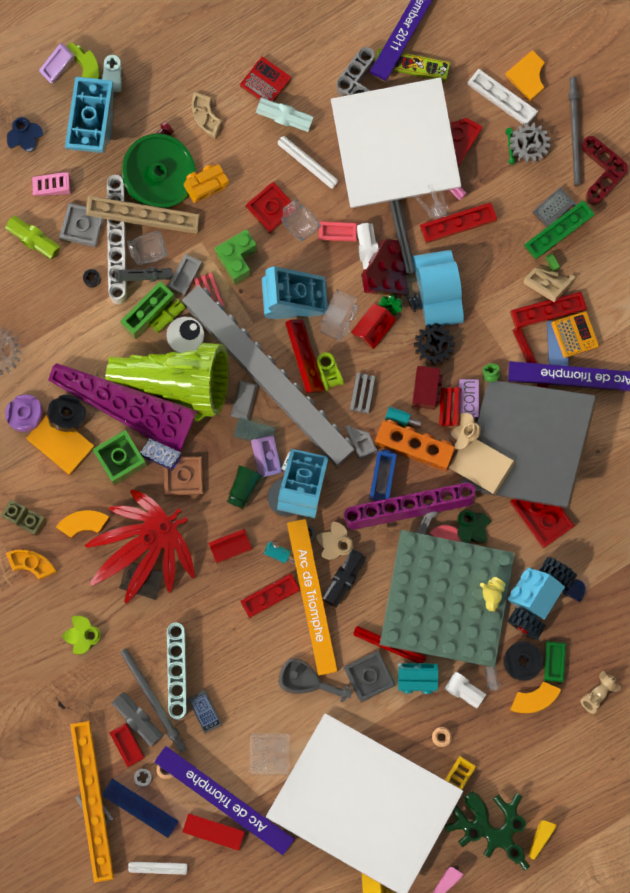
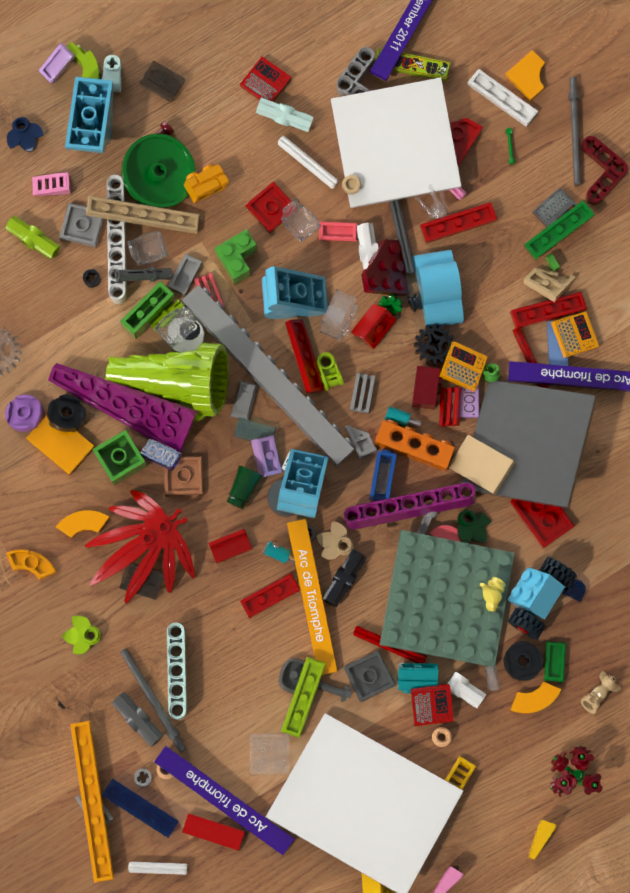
olive slope [1,499,46,536] -> none
red tile [109,723,145,768] -> none
tile [187,690,222,734] -> none
tan tile [192,92,222,139] -> none
dark green plant [445,790,530,871] -> none
tan plate [450,413,481,450] -> none
light grey gear [510,123,550,164] -> none
none -> clear smoke plate [139,60,185,103]
none -> clear piece [154,306,196,348]
none -> lime tile [281,657,326,738]
none -> tan tile [342,175,361,195]
none -> red tile [410,684,454,726]
none -> light orange tile [439,341,488,392]
none -> dark red plant [550,745,603,797]

